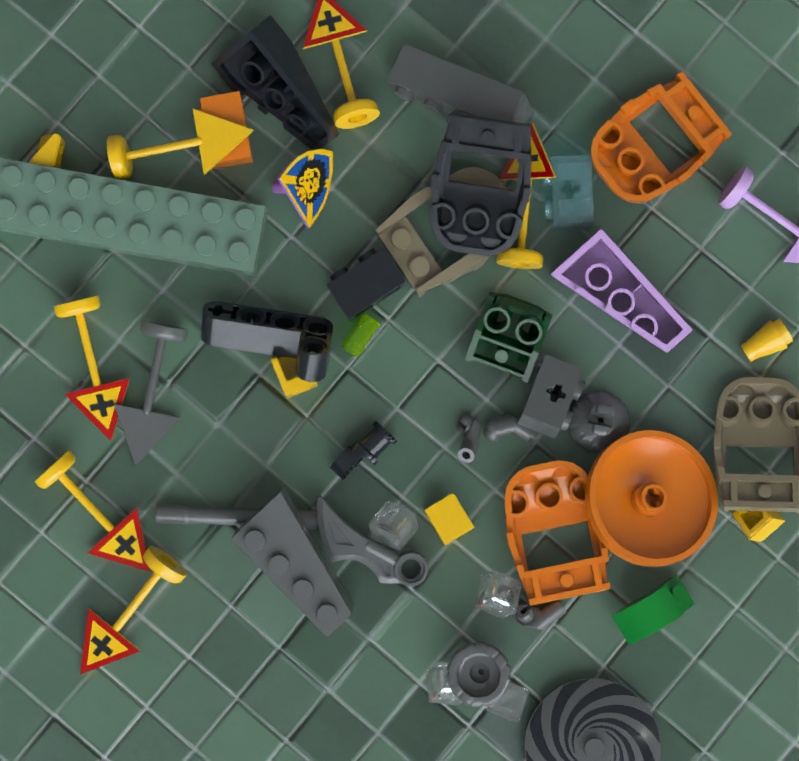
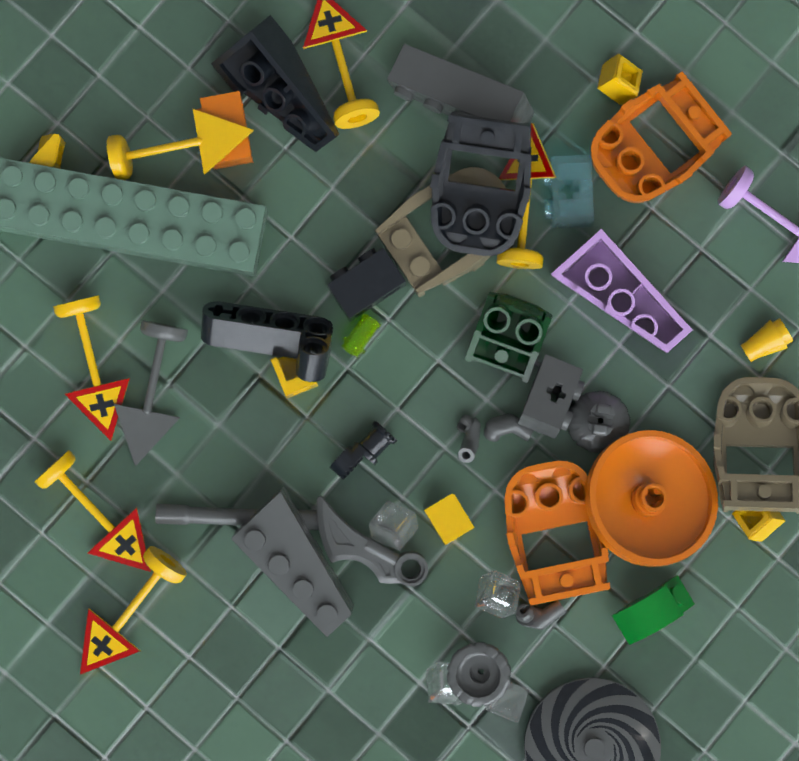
shield [272,149,333,228] -> none
none -> yellow slope [597,54,643,105]

